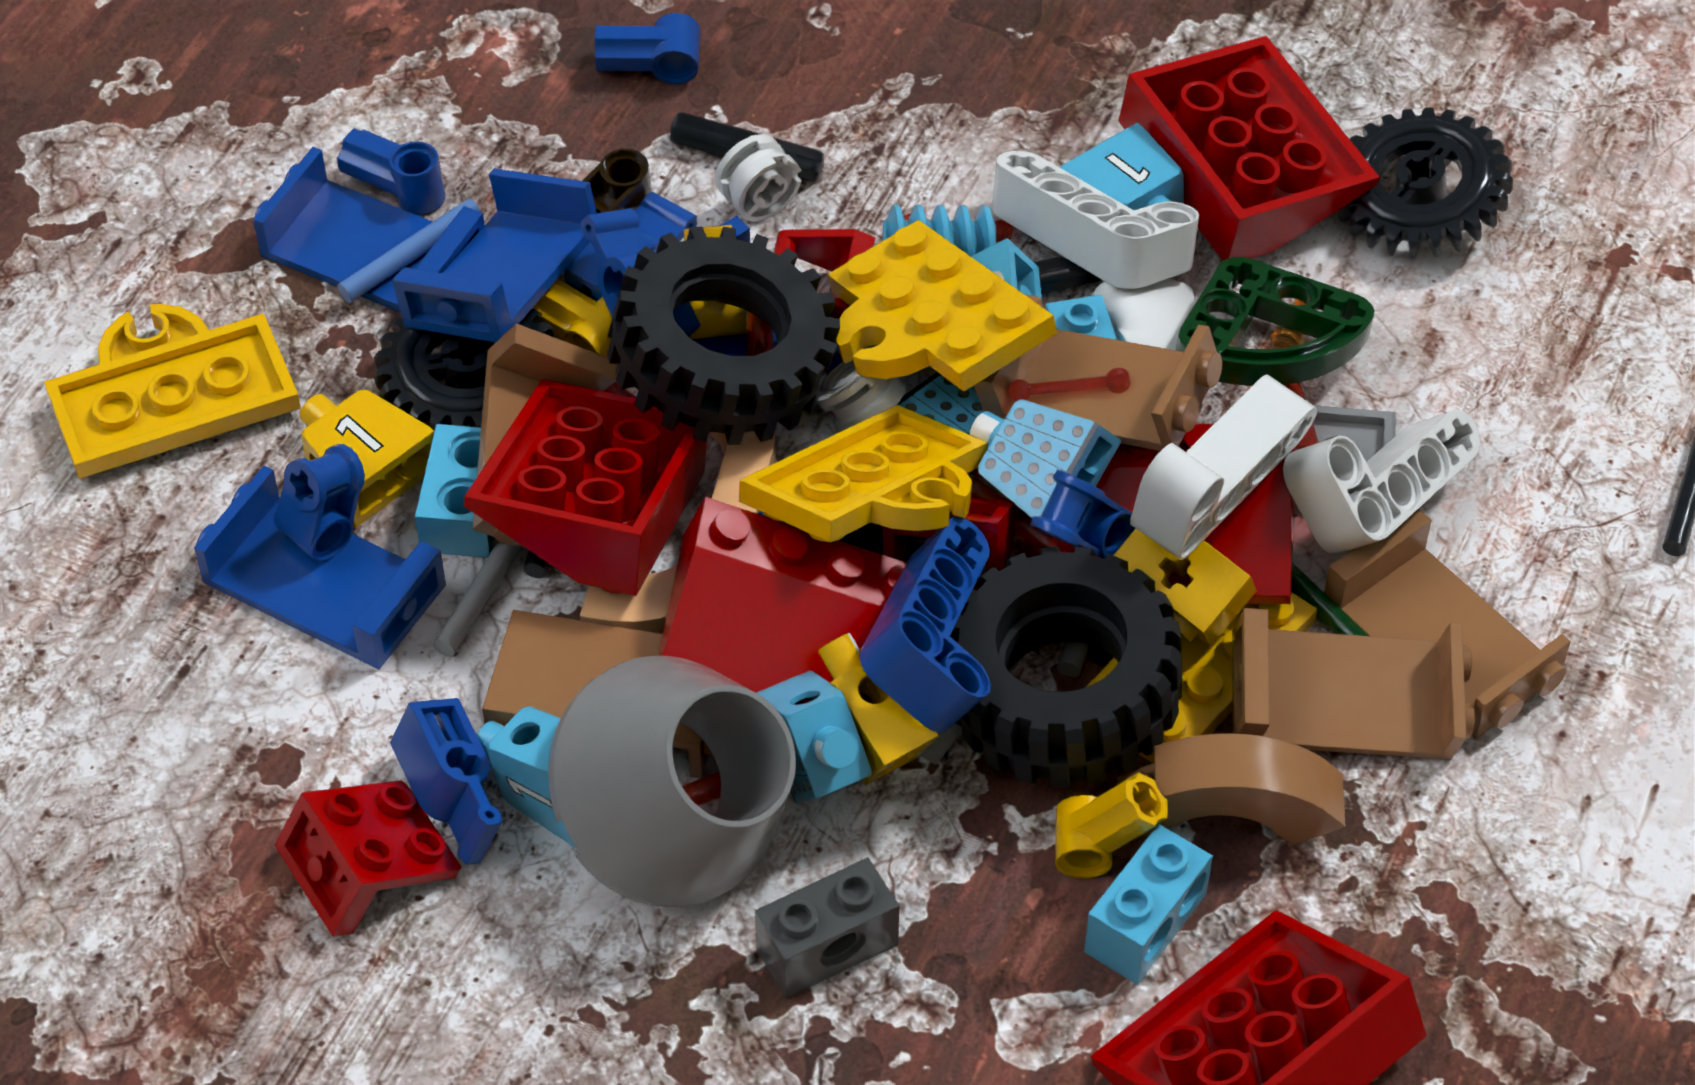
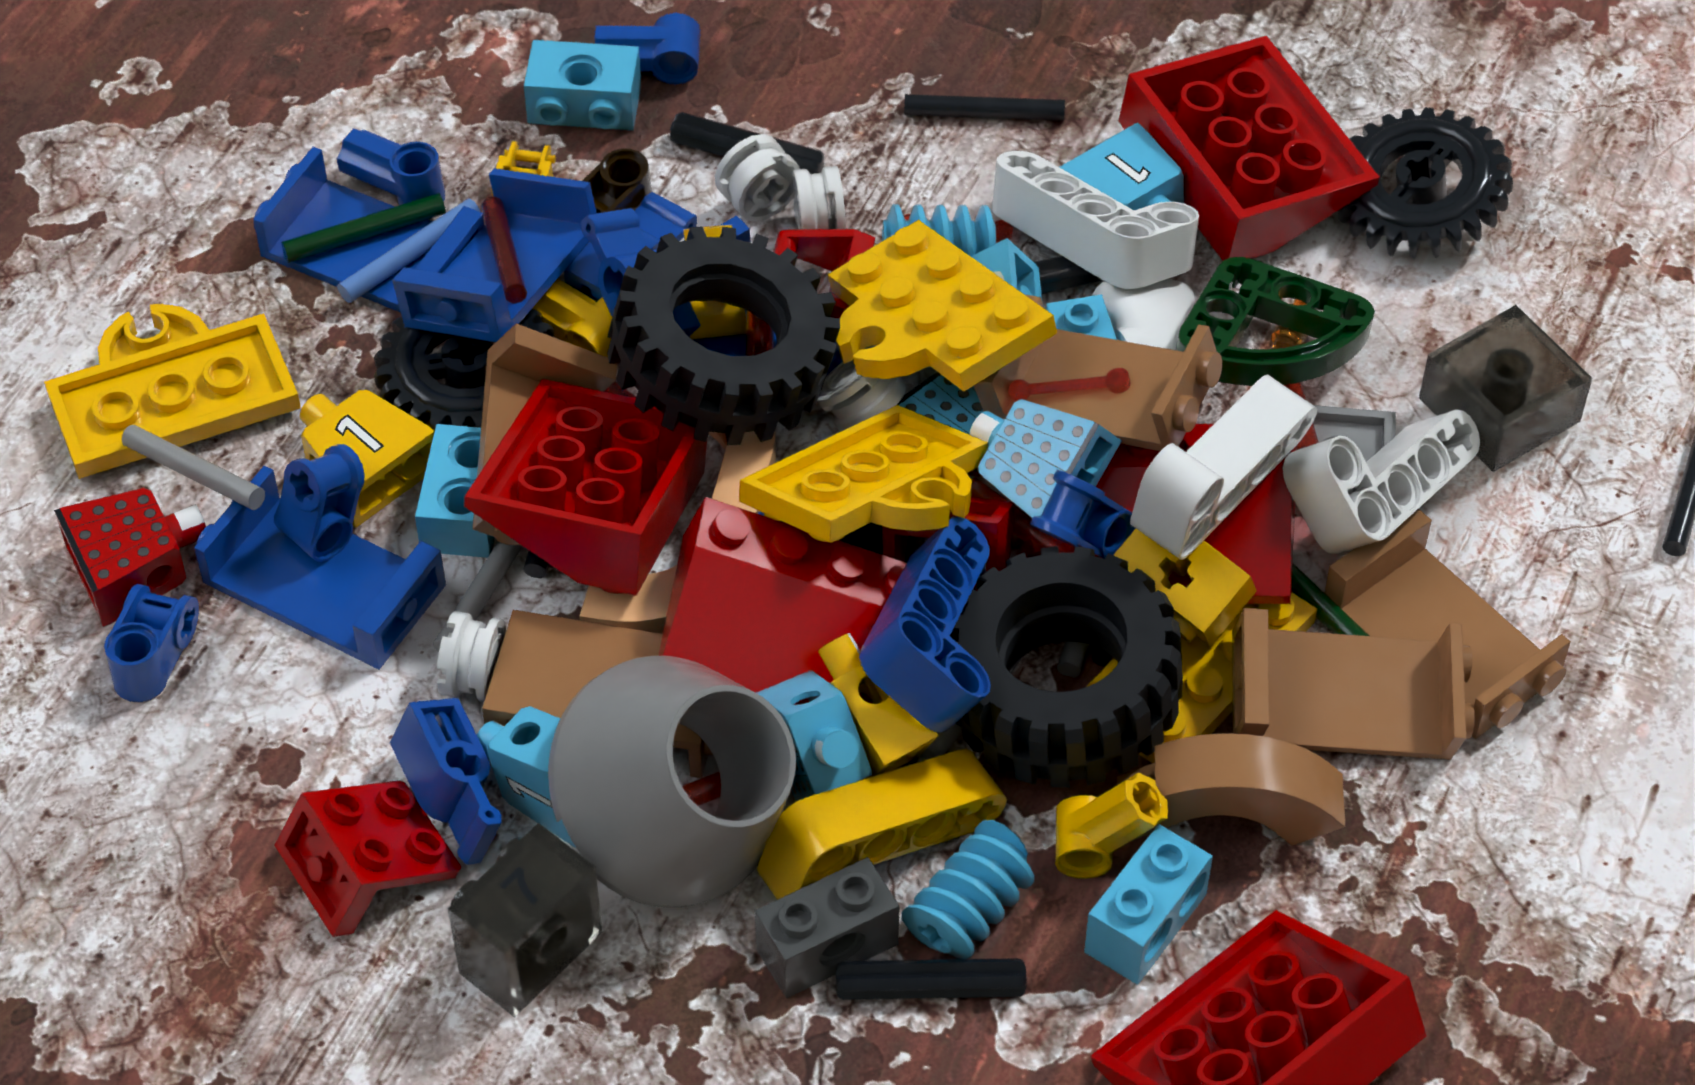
none -> red torso [54,488,206,627]
none -> blue piece [104,584,199,702]
none -> light grey bar [122,425,265,510]
none -> dark green bar [281,193,446,263]
none -> white wheel [437,611,506,702]
none -> clear smoke brick [447,823,603,1018]
none -> clear red piece [481,196,527,303]
none -> yellow piece [492,141,556,199]
none -> medium azure brick [524,40,641,130]
none -> yellow beam [757,749,1007,900]
none -> white wheel [792,166,846,229]
none -> black axle [836,958,1027,1000]
none -> medium azure piece [902,820,1034,959]
none -> black bar [904,94,1065,121]
none -> clear smoke brick [1419,305,1593,472]

